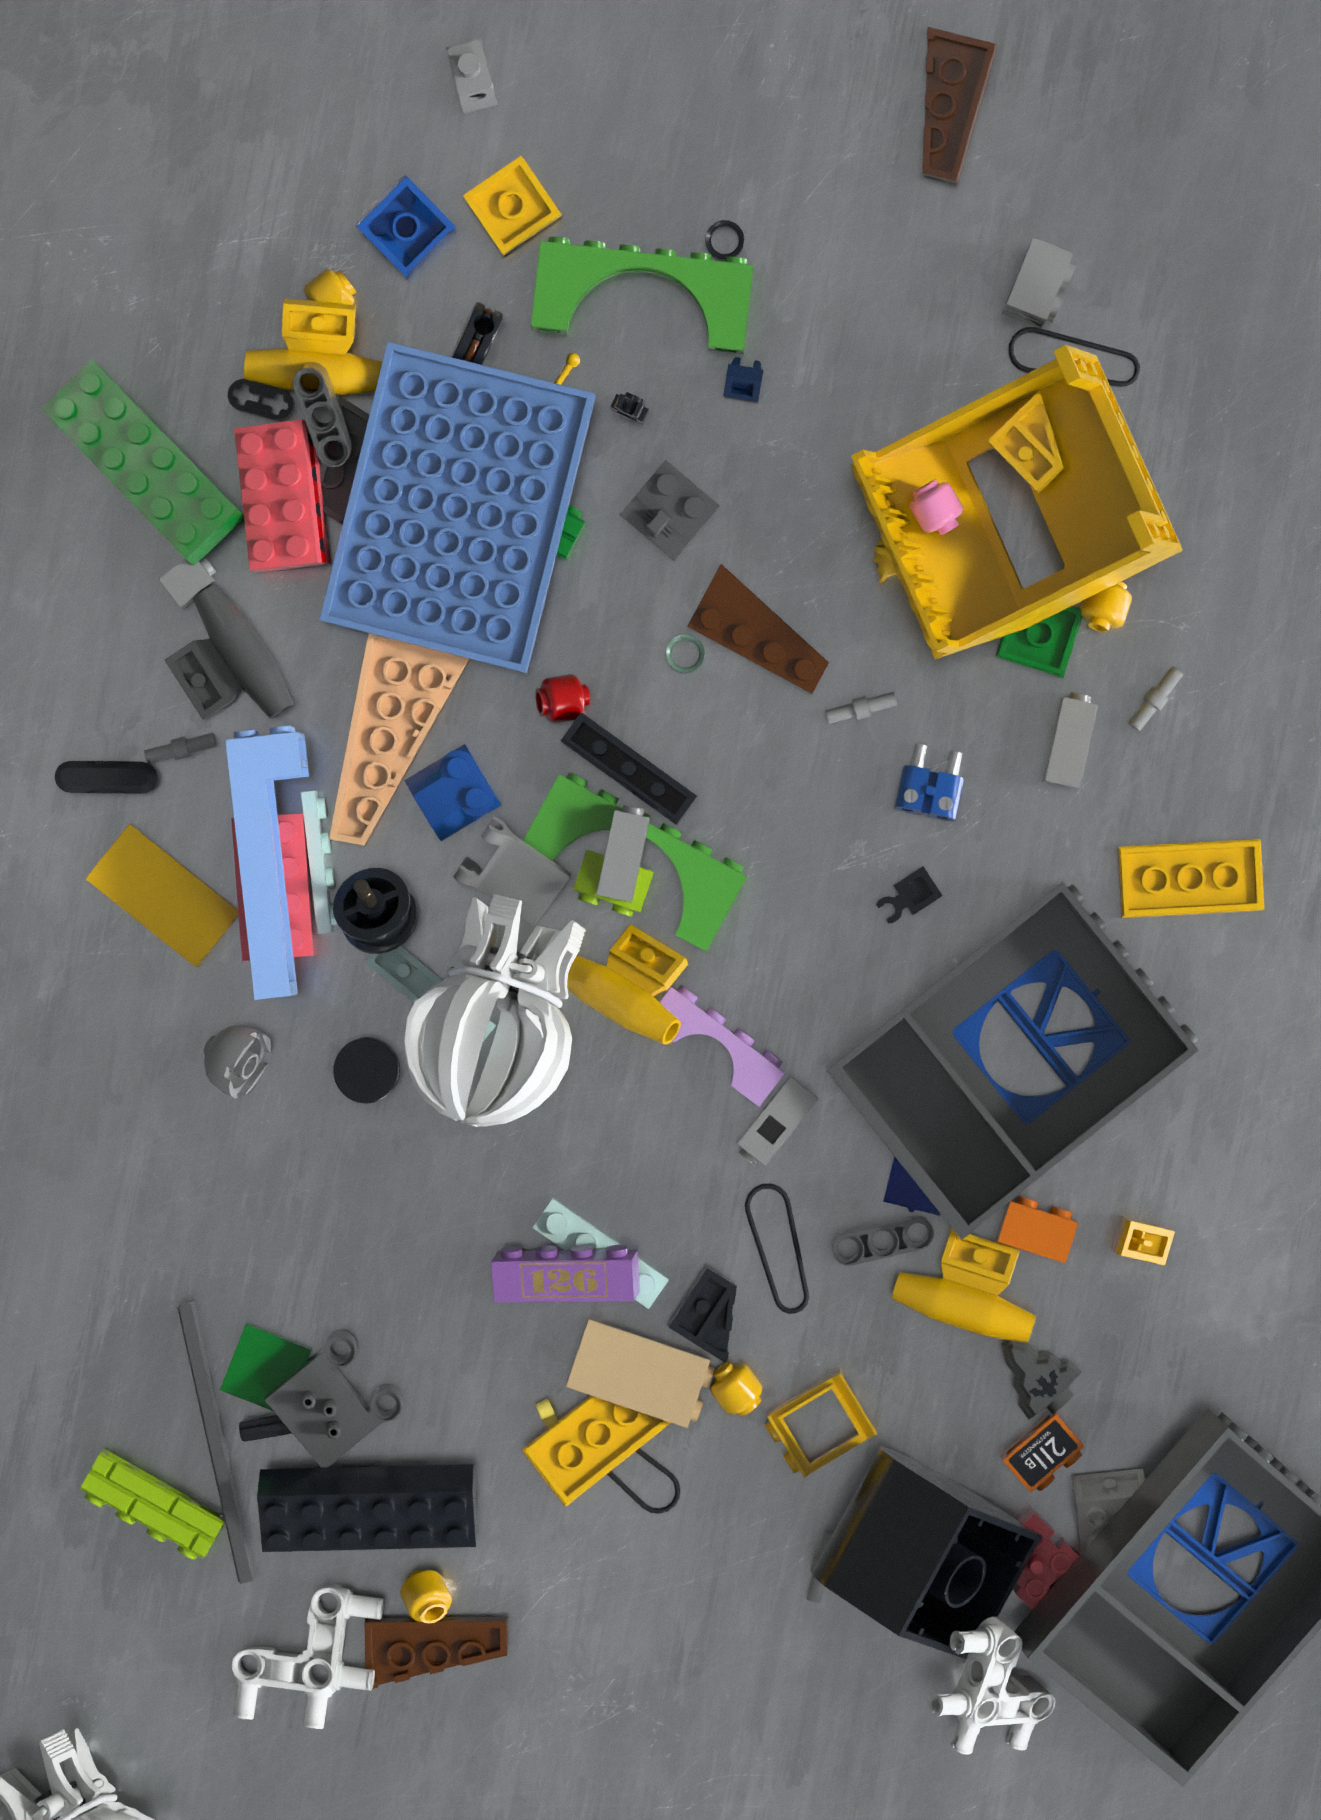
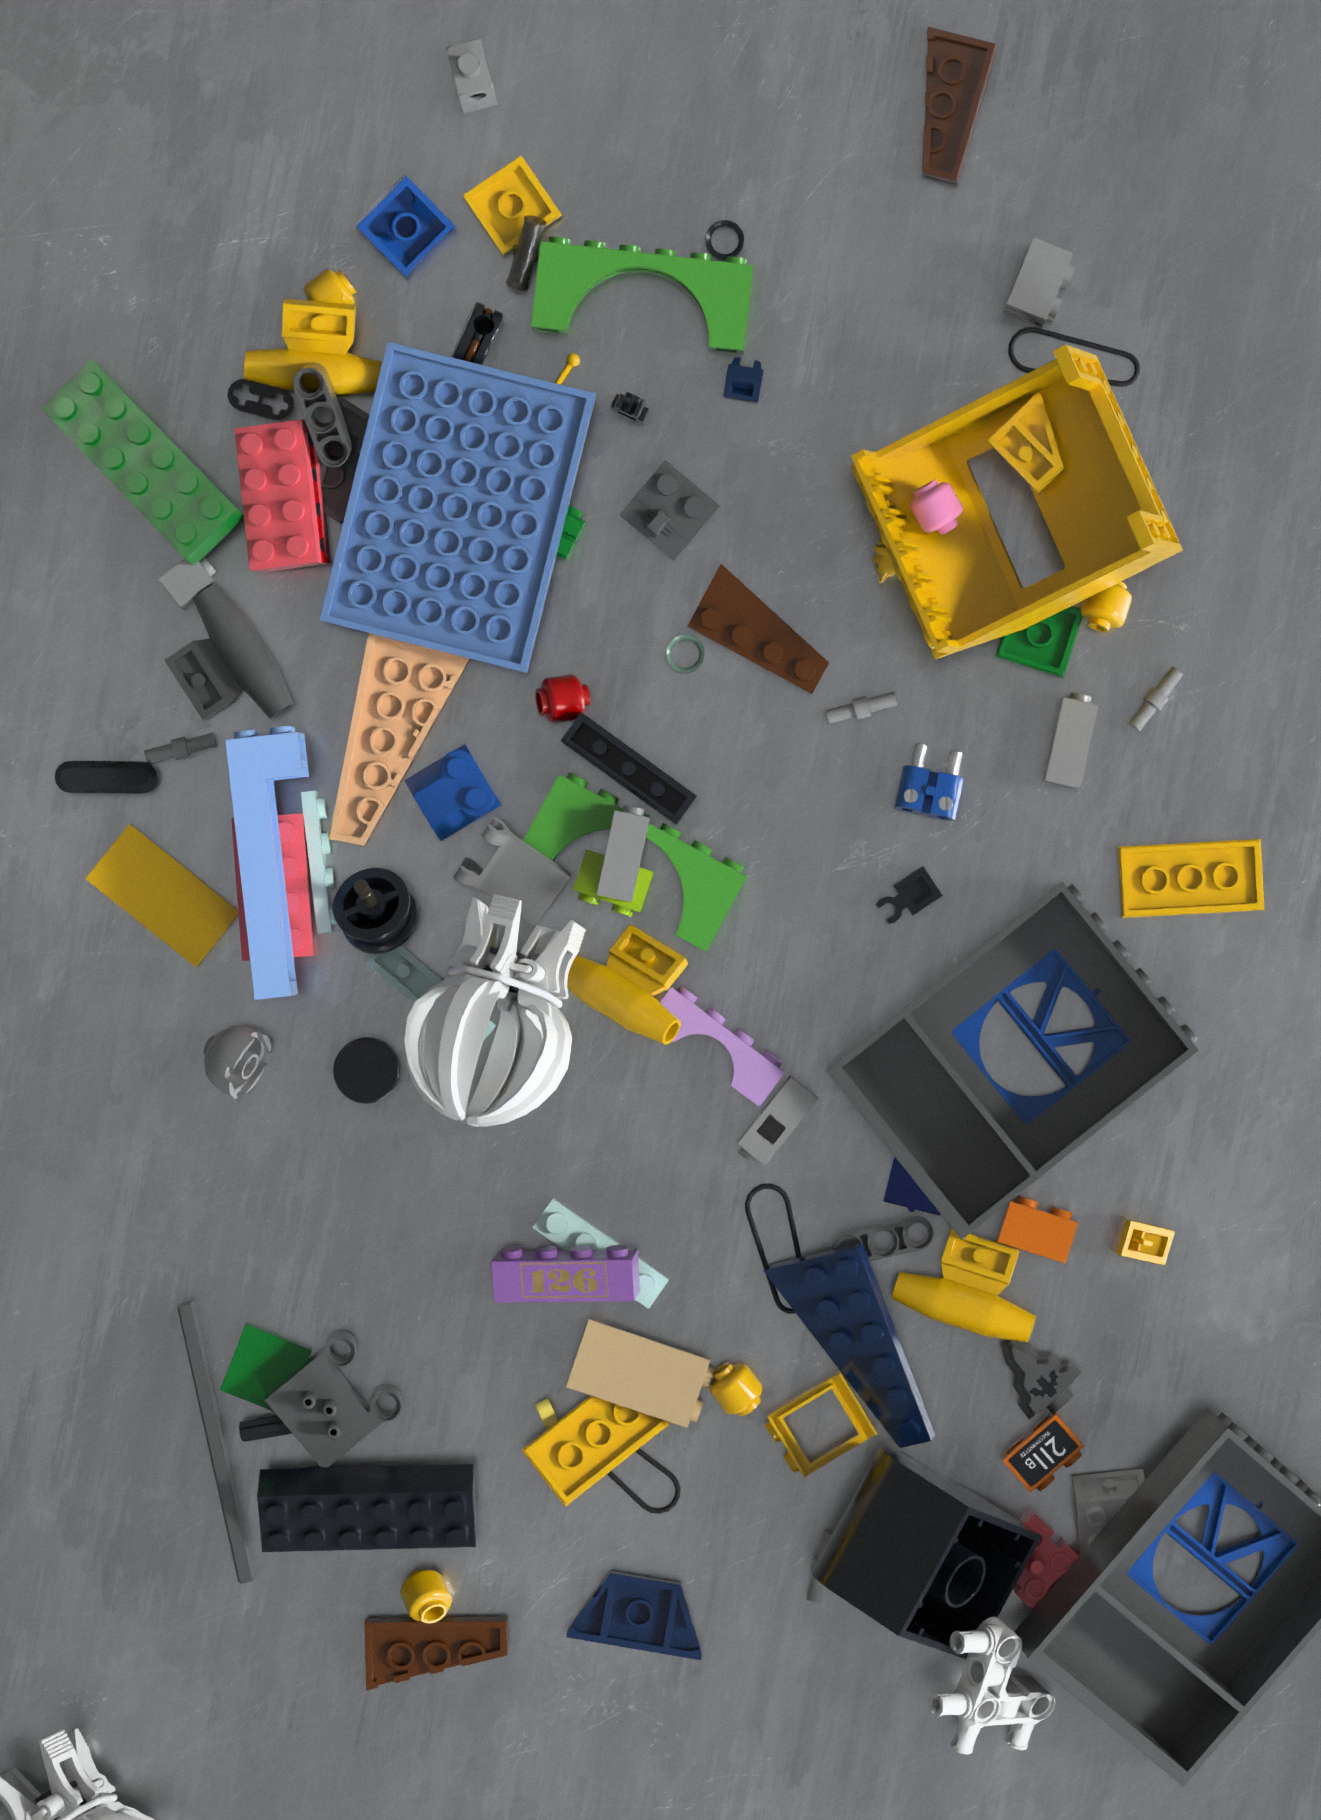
lime brick [80,1448,225,1560] -> none
white pin [232,1585,384,1729] -> none
black wing [667,1266,737,1363] -> none
none -> clear smoke pin [506,215,546,291]
none -> dark blue wing [566,1571,702,1660]
none -> dark blue wing [763,1242,936,1448]

